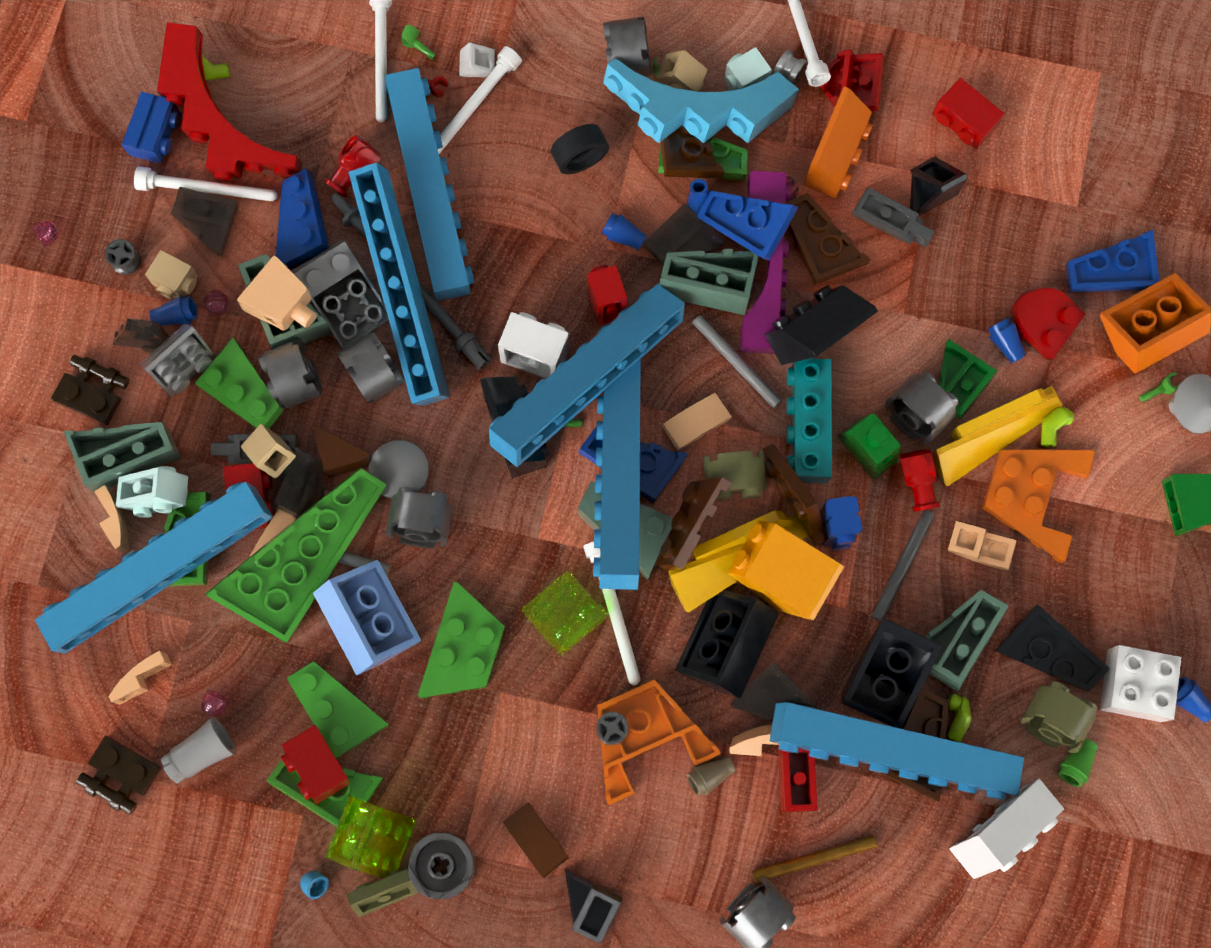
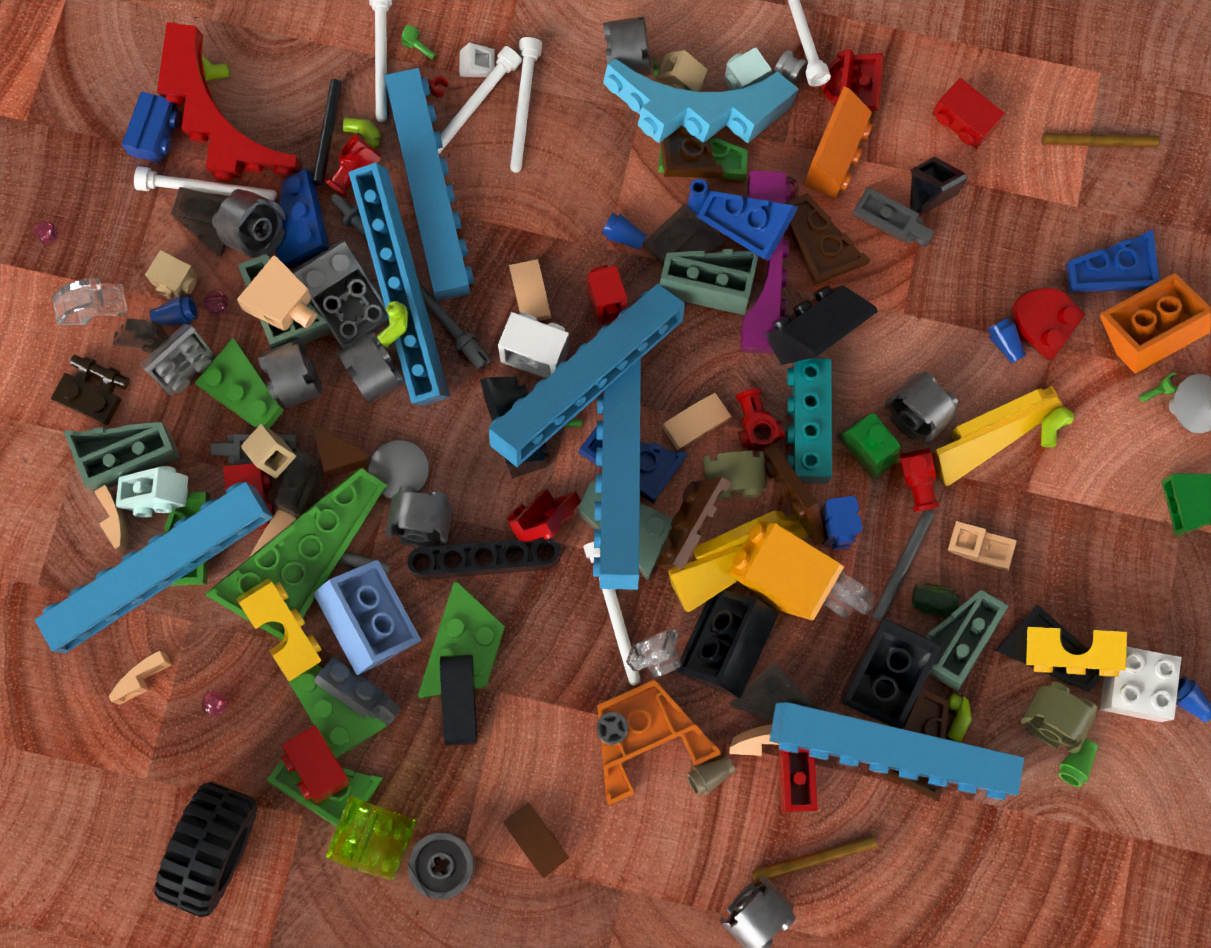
dark brown plate [76,736,162,815] -> none
dark grey wheel [105,239,141,275] -> none
light grey plant [161,717,236,784] -> none
dark azure hinge [300,870,329,900] -> none
olive plate [347,869,419,918] -> none
clear neon green bracket [522,571,608,657] -> none
black tyre [550,124,609,175] -> none
black slope [564,869,623,944] -> none
light grey bar [692,315,782,409] -> none
green wing [939,339,997,420] -> none
white wedge [949,779,1064,879] -> none
orange wing [982,450,1096,563] -> none
none -> clear brick [52,278,128,325]
none -> black tyre [154,782,258,917]
none -> flat silver brick [212,189,286,258]
none -> yellow arch [236,578,322,682]
none -> black bar [312,79,342,186]
none -> dark grey hinge [314,656,401,726]
none -> lime arm [343,118,381,148]
none -> lime arm [377,301,408,348]
none -> black beam [407,537,560,580]
none -> black beam [440,654,477,746]
none -> red slope [506,489,581,542]
none -> light nougat slope [509,259,551,321]
none -> white piece [510,37,542,173]
none -> clear piece [626,629,682,678]
none -> red connector [735,388,784,451]
none -> clear piece [823,571,874,620]
none -> clear green brick [911,582,959,618]
none -> yellow arch [1026,627,1127,677]
none -> pearl gold bar [1041,133,1160,147]

